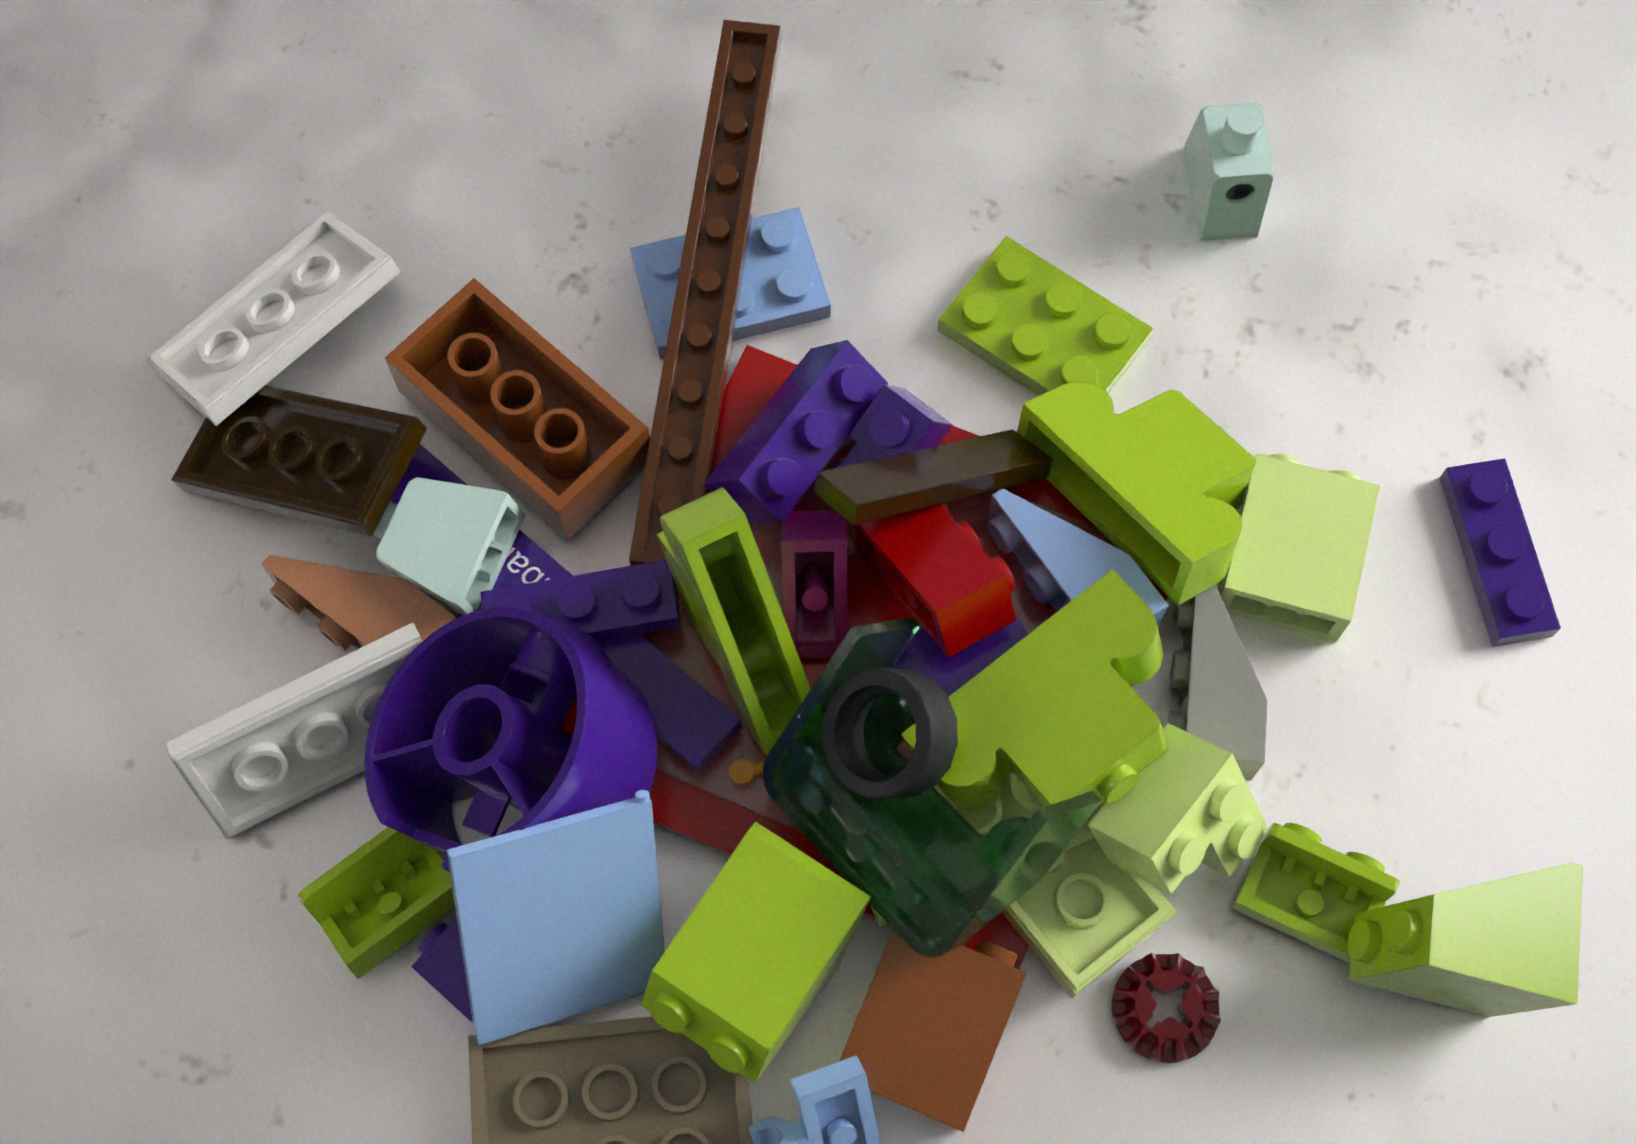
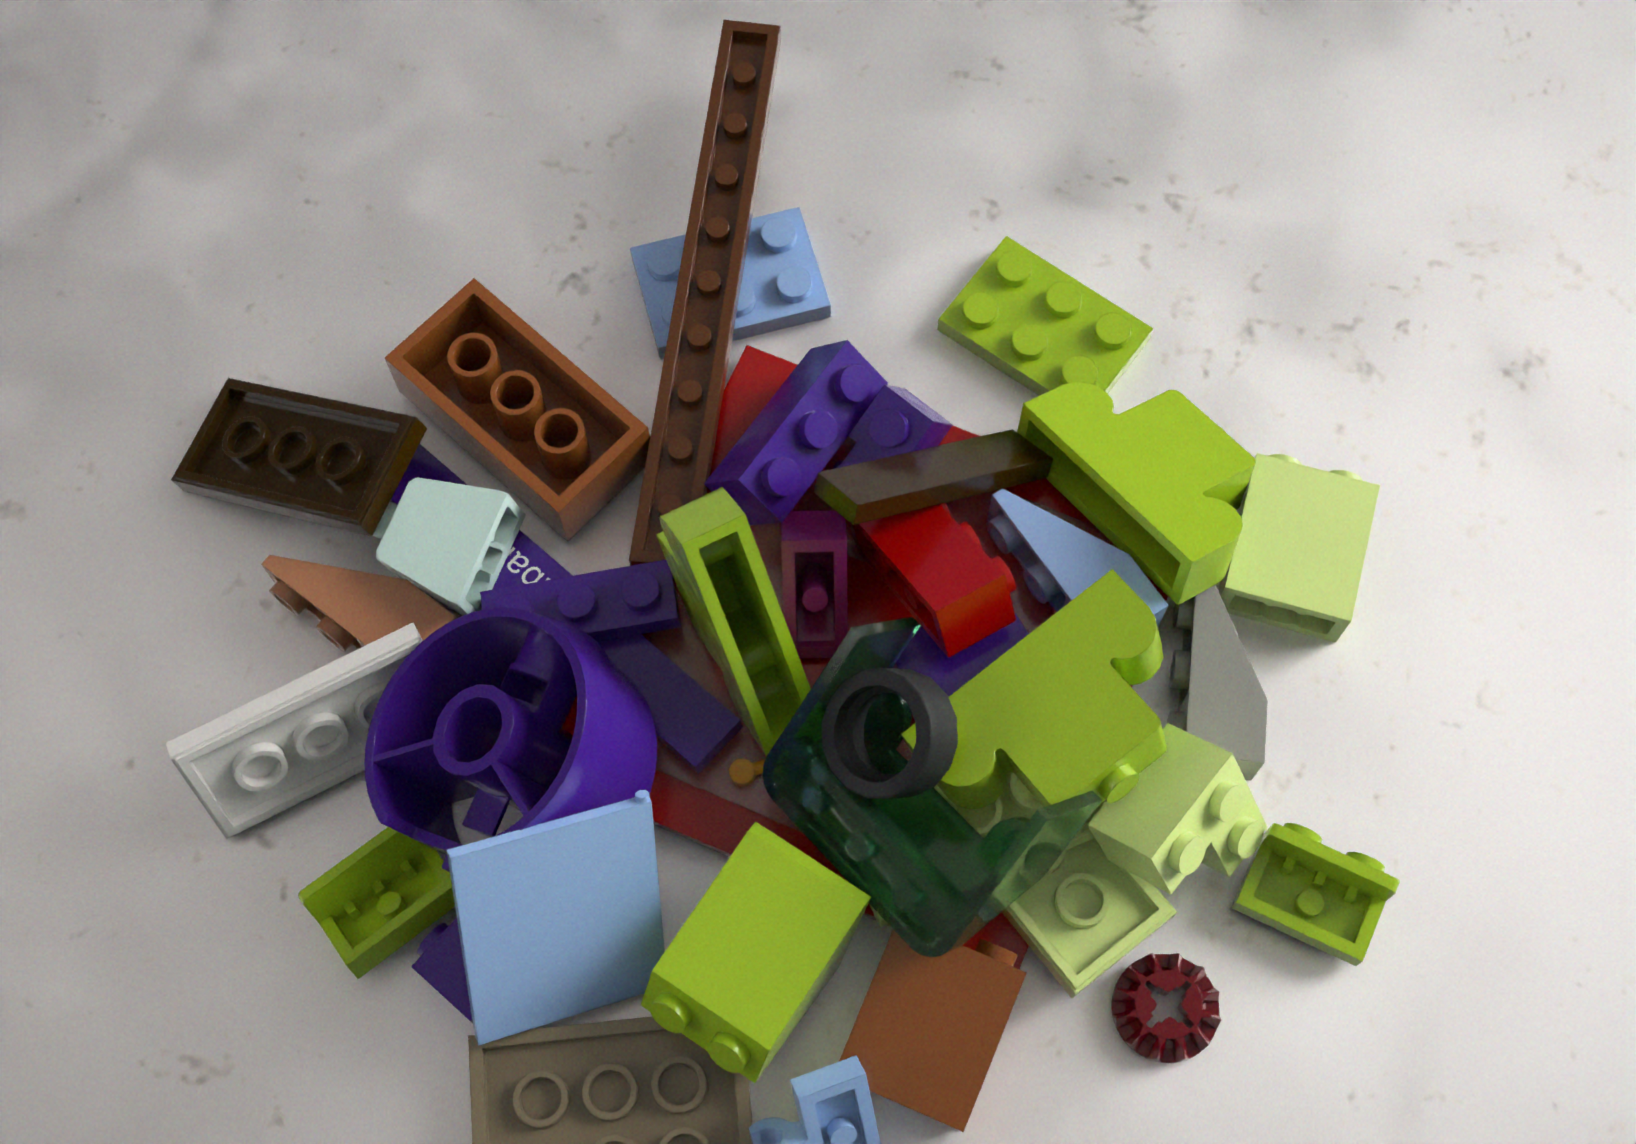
white tile [146,212,400,426] -> none
light aqua torso [1184,103,1274,241] -> none
lime slope [1347,862,1583,1017] -> none
dark purple plate [1439,458,1561,647] -> none

